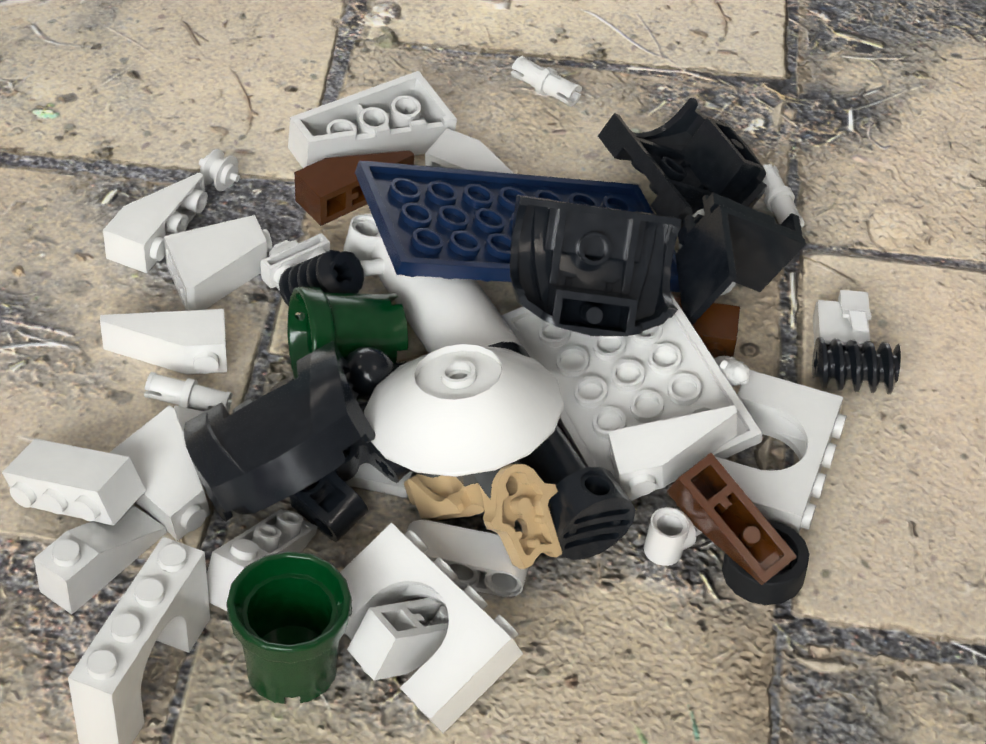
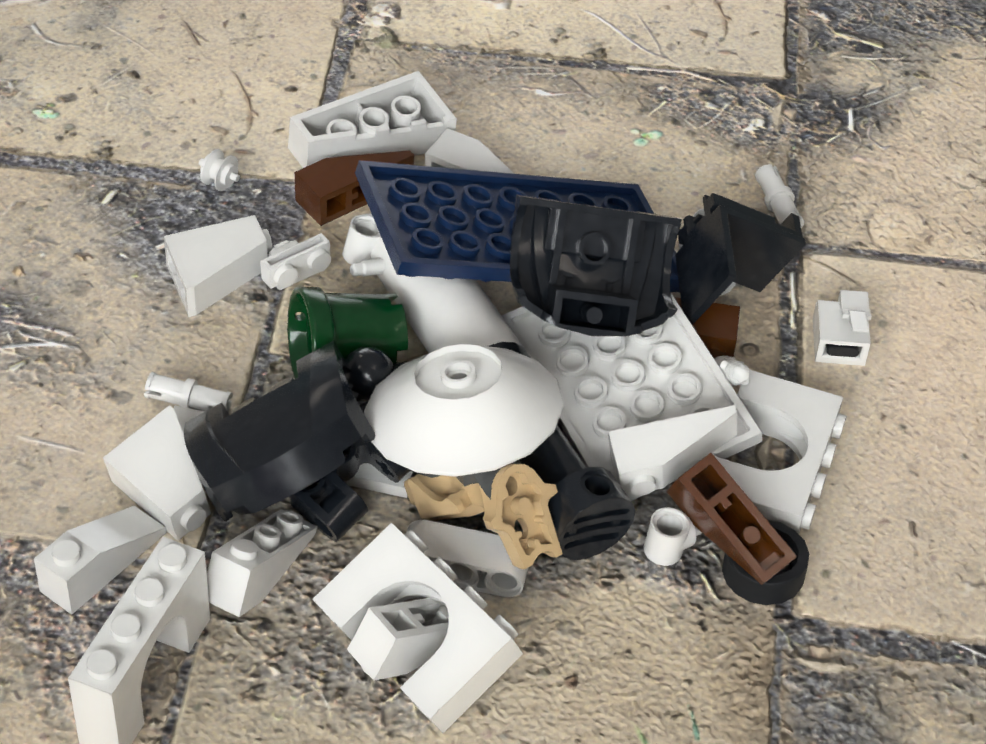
white brick [2,439,146,526] -> none
white slope [100,309,227,375] -> none
white slope [103,173,208,273] -> none
dark green piece [226,551,352,704] -> none
black piece [279,250,364,313] -> none
white pin [511,56,582,107] -> none
black piece [598,98,767,229] -> none
black piece [812,337,901,394] -> none

